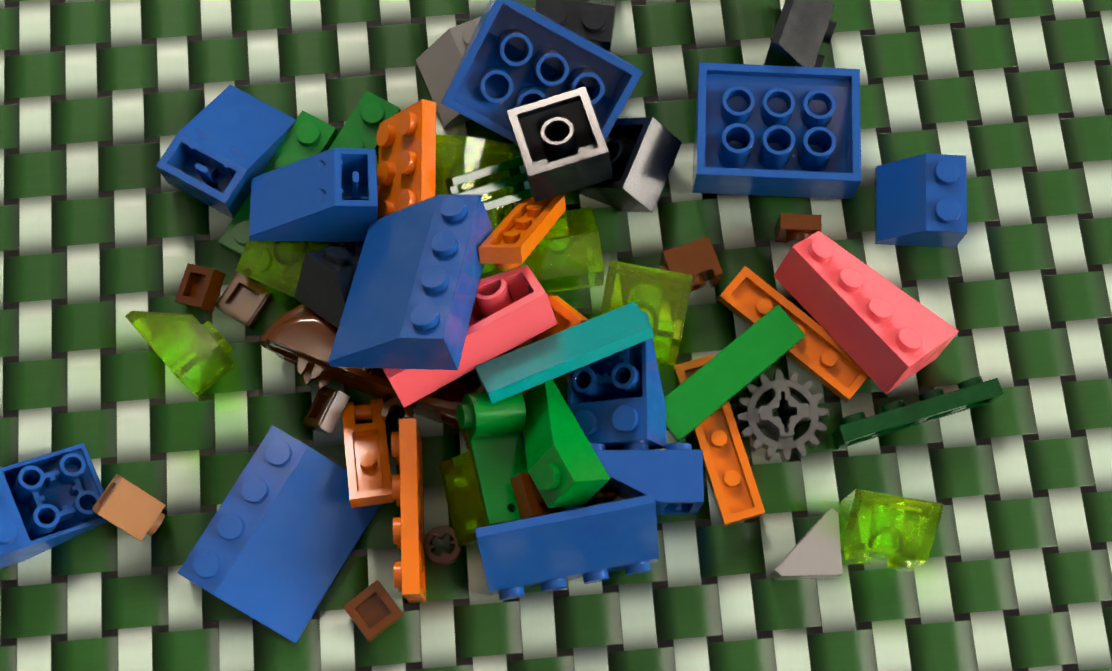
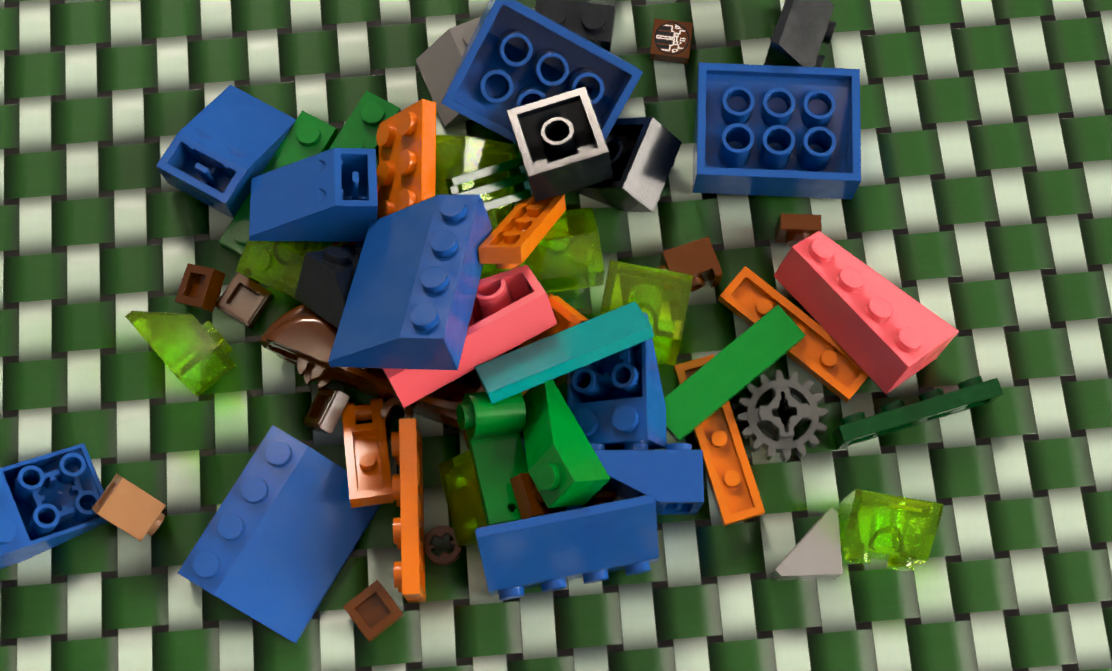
blue slope [875,153,967,248] -> none
none -> reddish brown tile [649,18,693,64]

